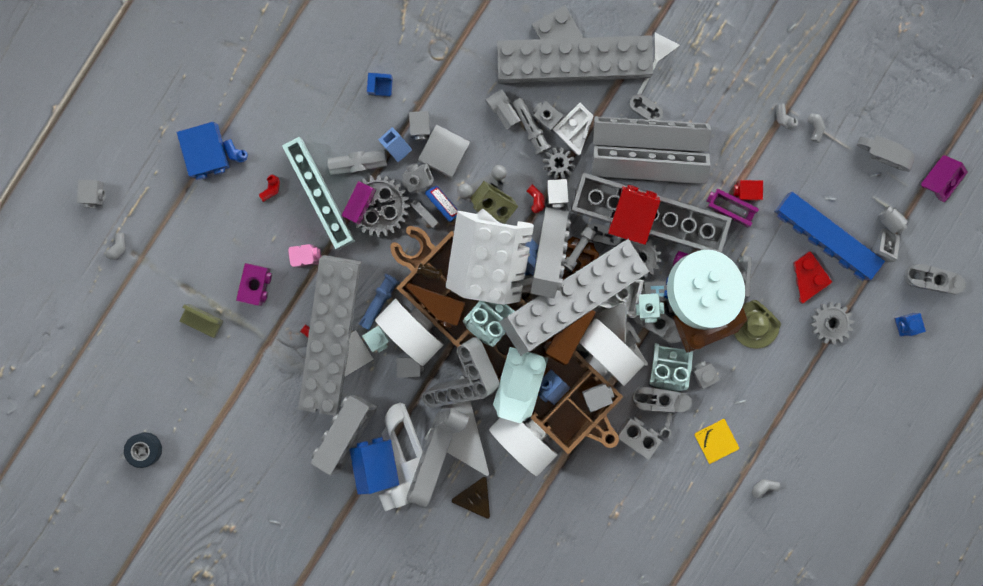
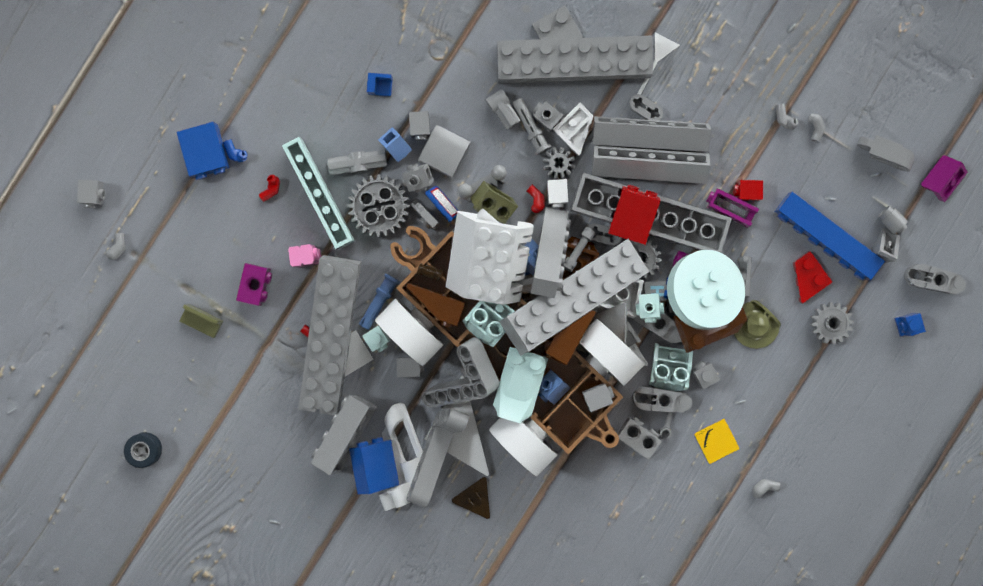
magenta panel [341,181,376,224] -> none

